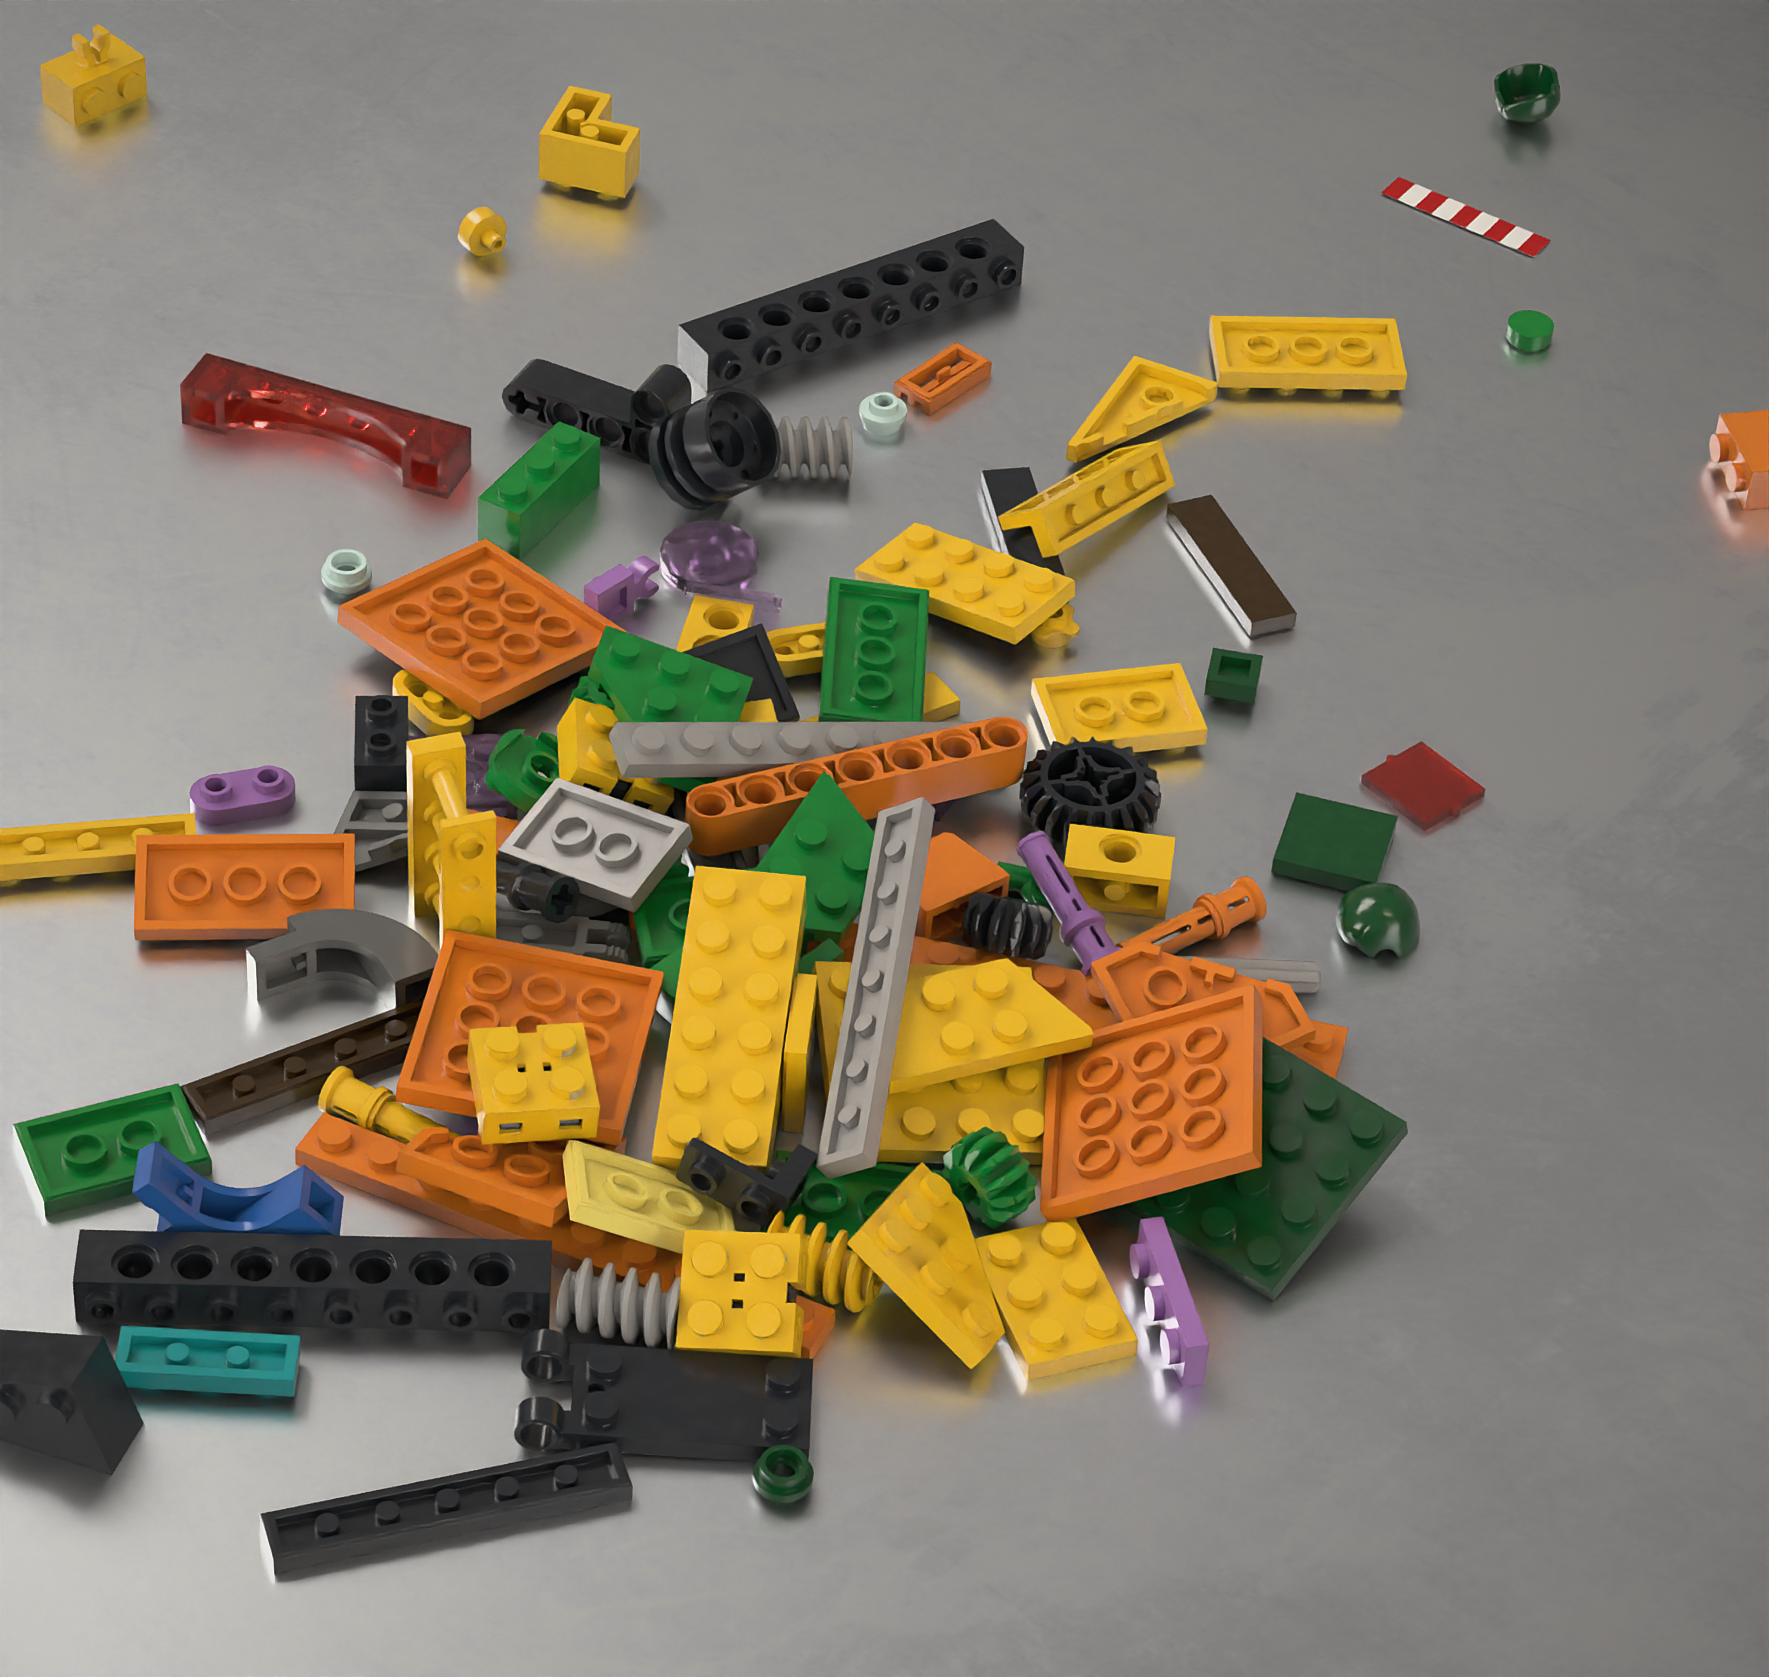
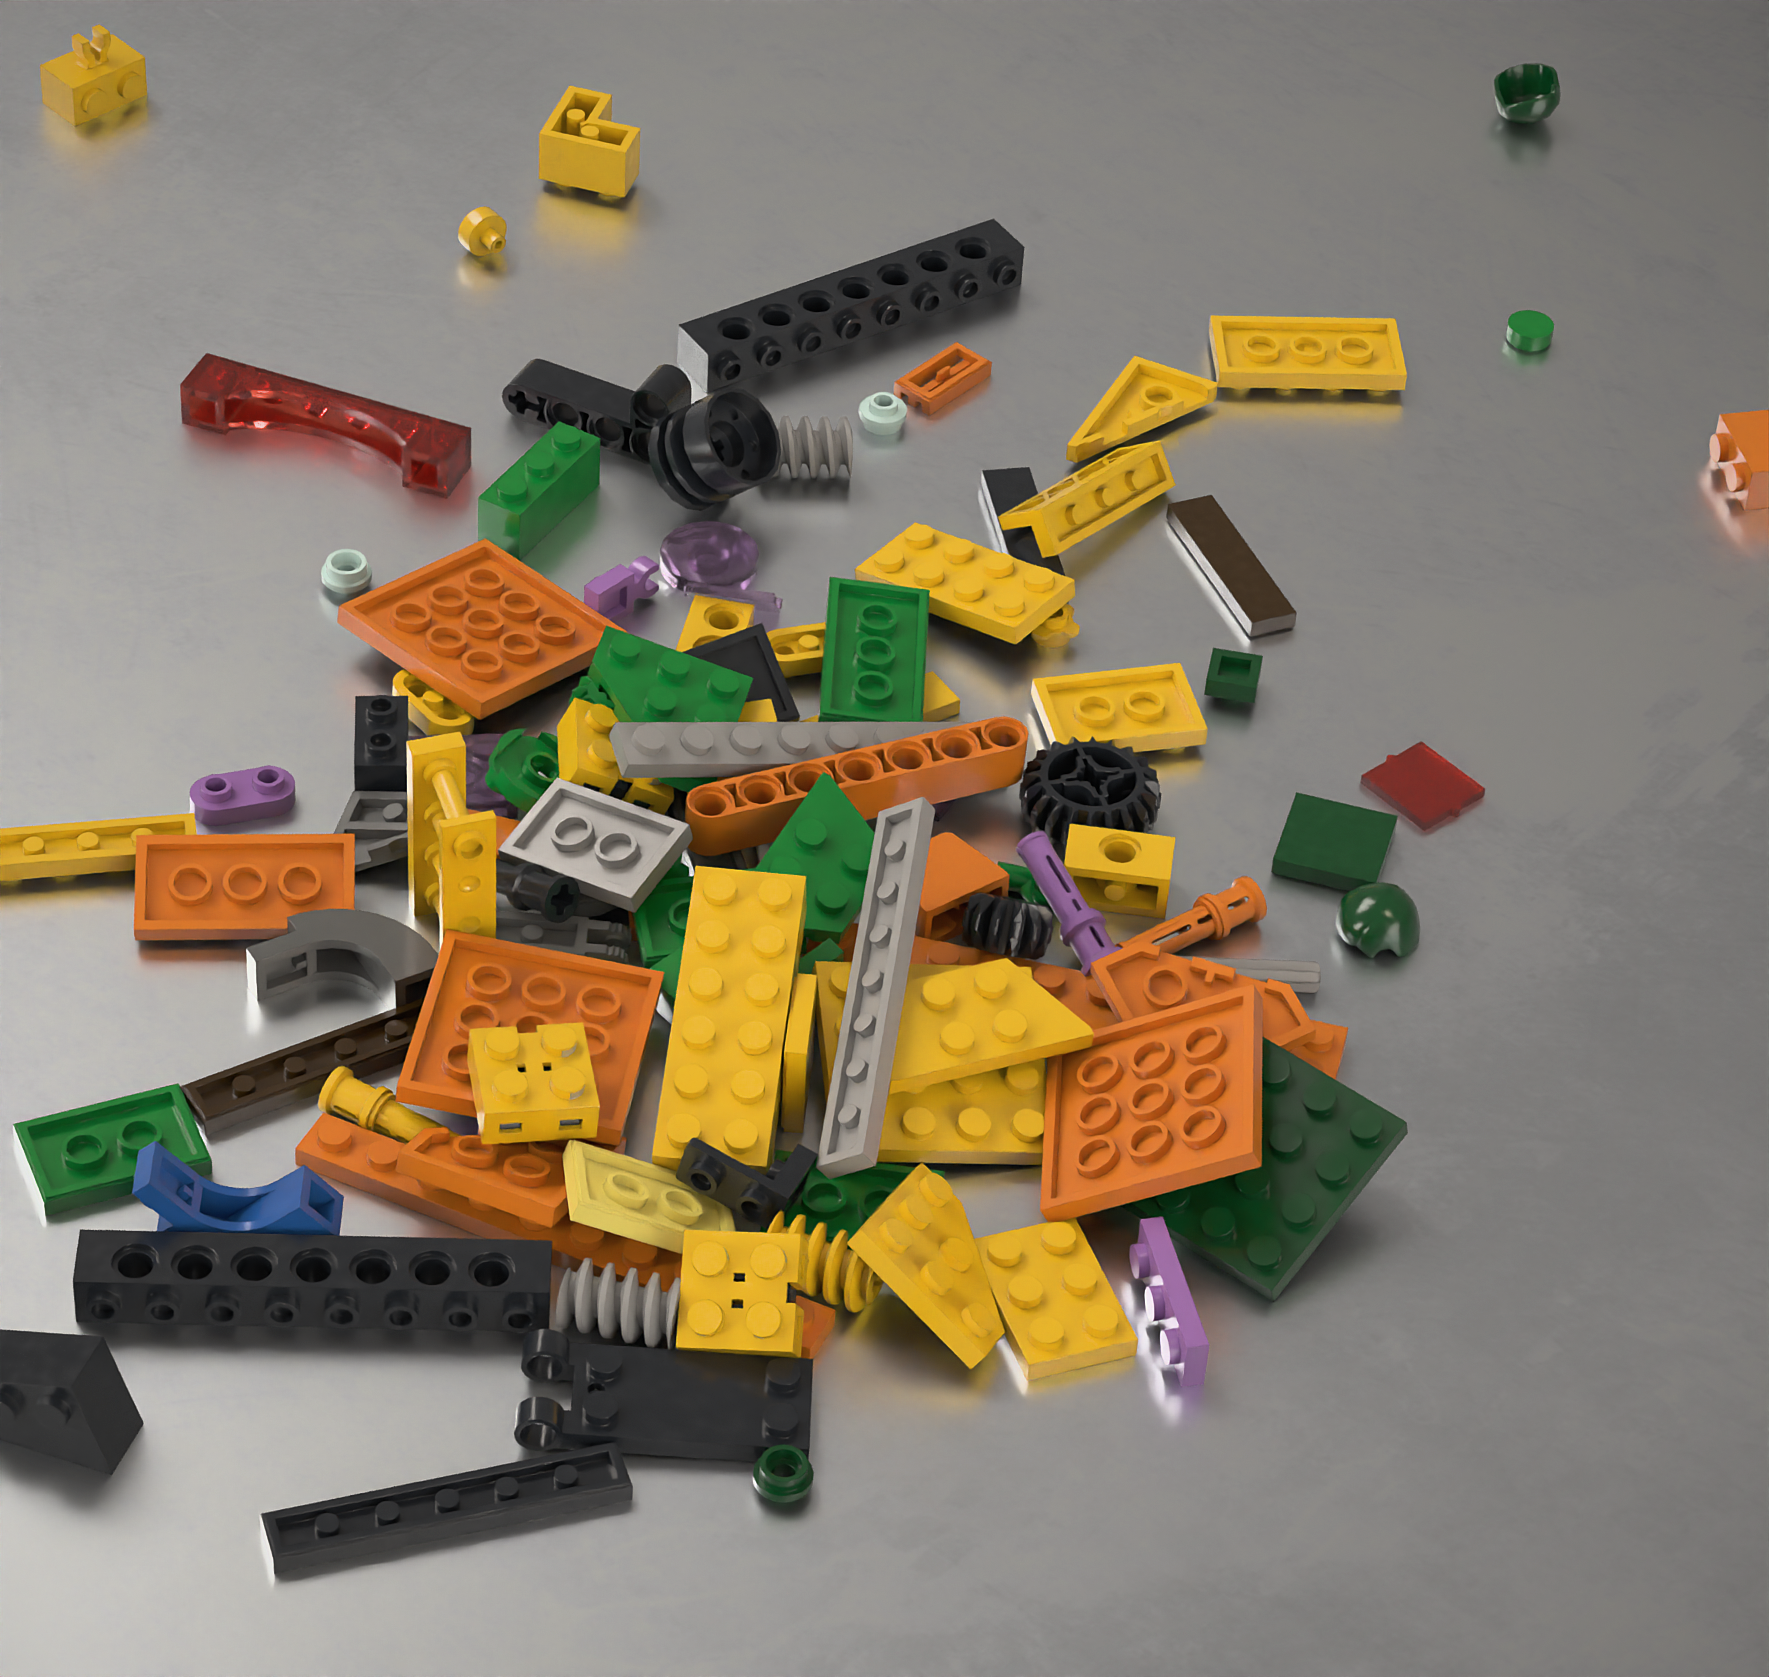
teal plate [115,1326,301,1397] -> none
green gear [942,1127,1037,1229] -> none
sticker [1381,177,1551,257] -> none

